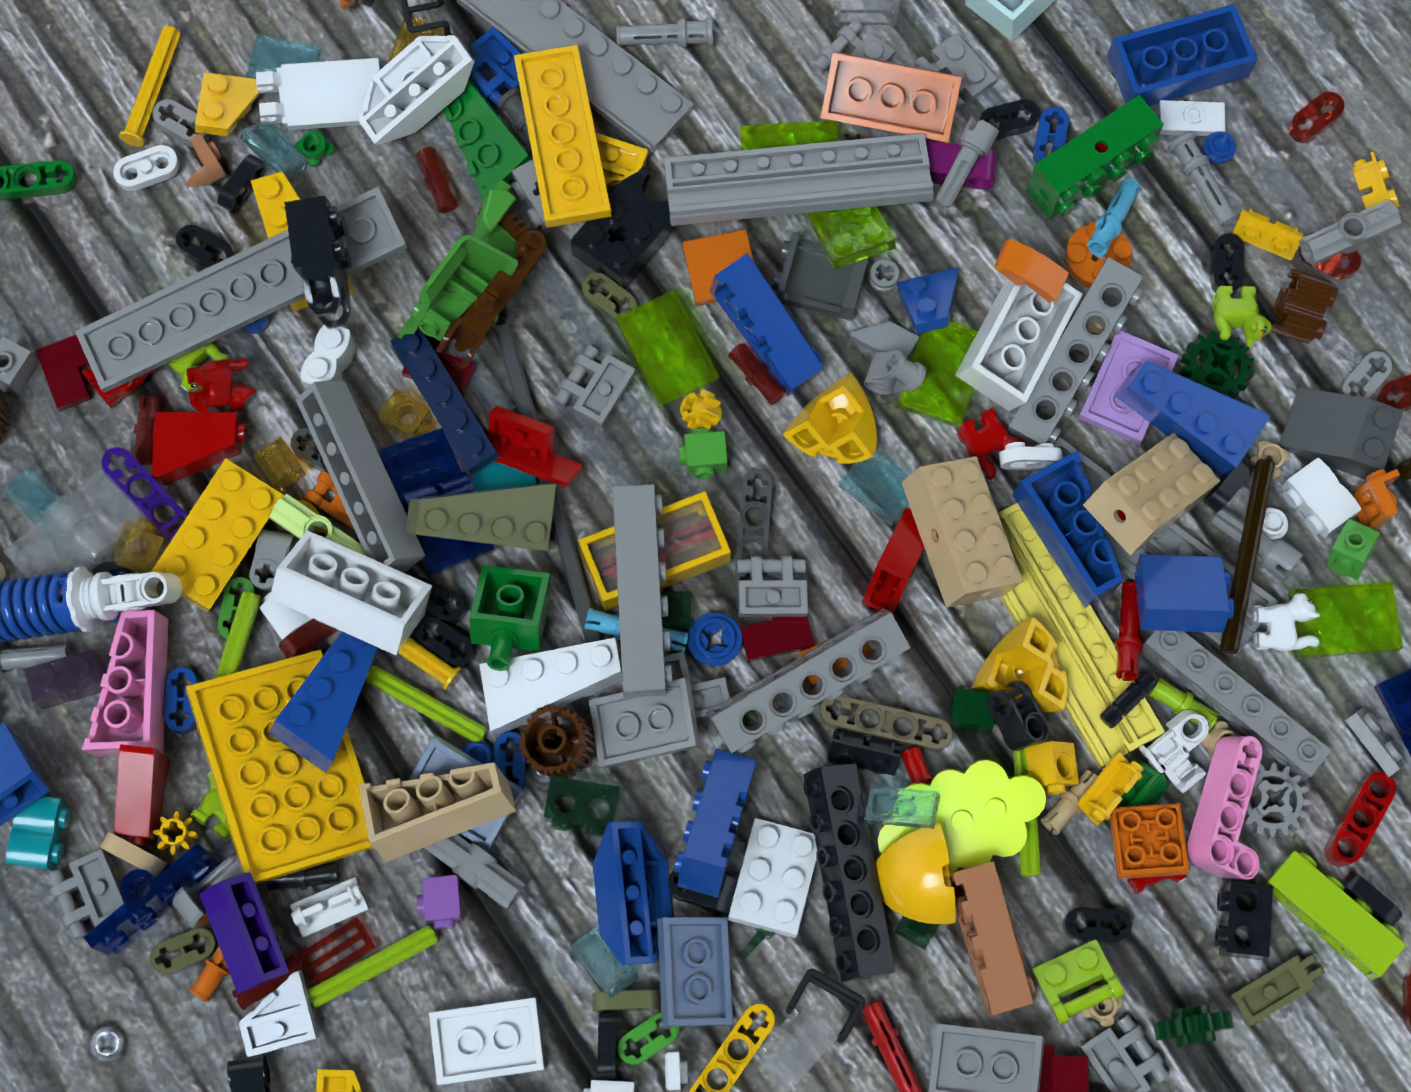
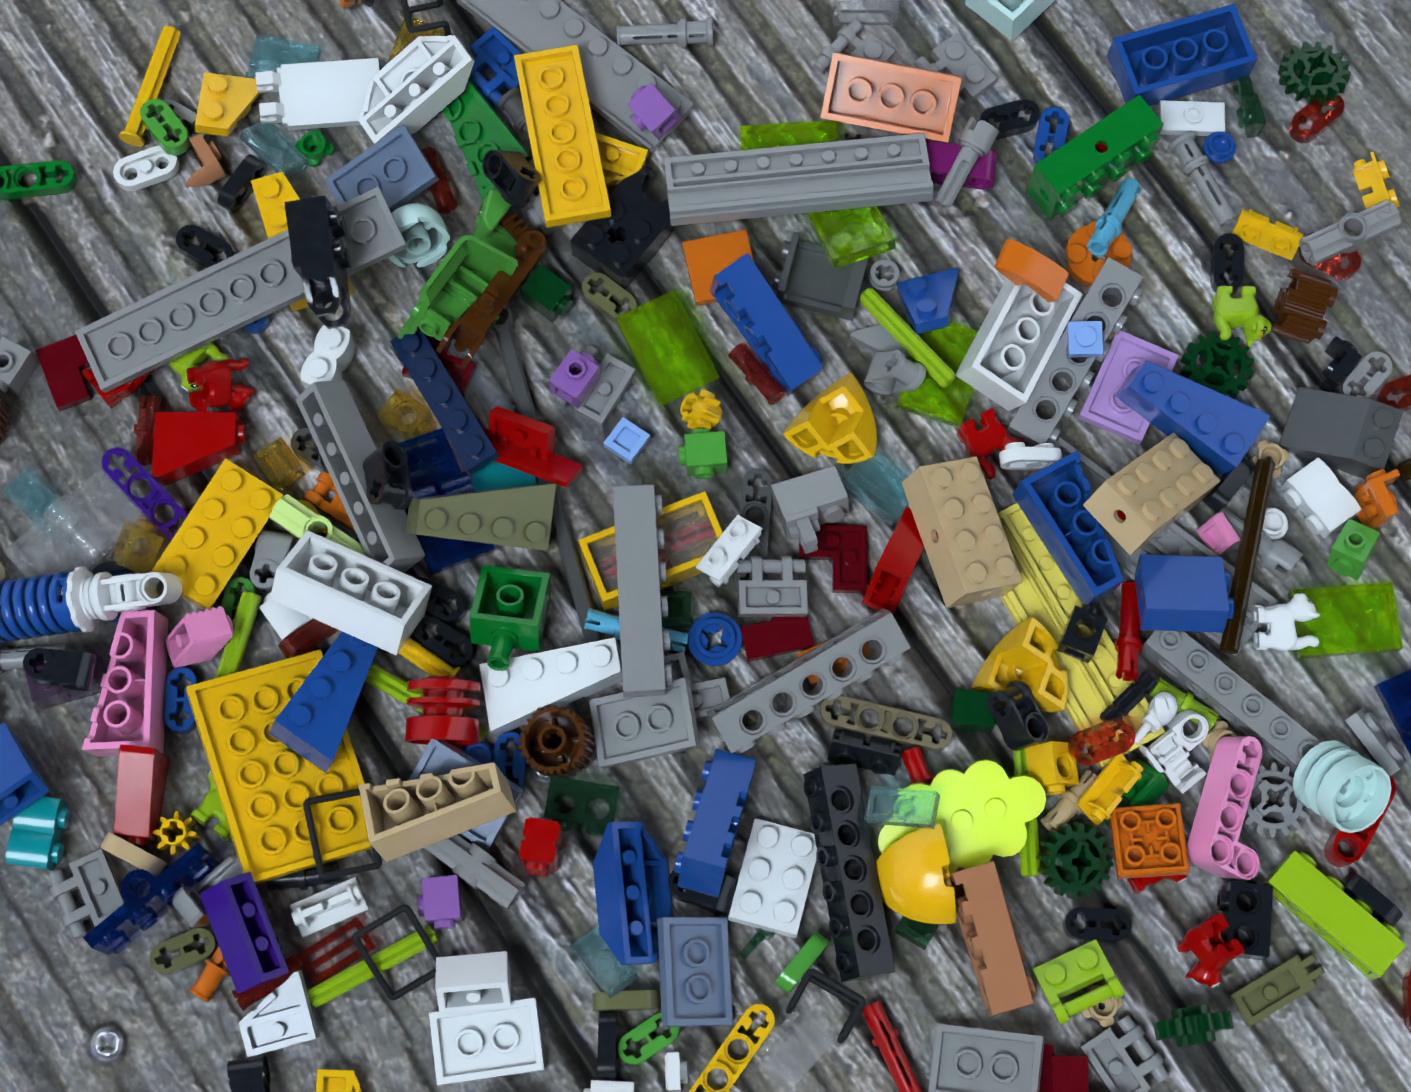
none -> black piece [23,648,97,692]
none -> bright green beam [140,99,190,156]
none -> bright pink brick [164,606,233,668]
none -> black piece [303,789,382,880]
none -> sand blue plate [325,124,440,213]
none -> black piece [352,904,440,1000]
none -> black piece [363,441,413,510]
none -> light aqua cylinder [388,203,450,268]
none -> red wheel [405,676,481,746]
none -> white brick [435,951,511,1014]
none -> black piece [482,149,541,208]
none -> red brick [519,817,564,878]
none -> dark green brick [520,264,573,323]
none -> medium lavender brick [549,349,600,409]
none -> light blue plate [603,417,650,465]
none -> medium lavender brick [627,82,682,140]
none -> white hinge [696,515,762,587]
none -> light grey hinge [771,466,849,554]
none -> bright green beam [775,931,830,994]
none -> dark red tile [799,524,867,594]
none -> lime axle [859,288,956,388]
none -> dark green gear [1036,822,1114,900]
none -> black brick [1056,605,1108,663]
none -> light blue plate [1067,321,1103,358]
none -> clear red beam [1068,718,1135,766]
none -> white piece [1131,692,1178,745]
none -> red animal [1177,913,1245,988]
none -> bright pink tile [1196,512,1241,556]
none -> clear green plate [1233,76,1266,138]
none -> dark green gear [1278,42,1351,105]
none -> light aqua wheel [1293,740,1392,833]
none -> black bracket [1320,337,1363,392]

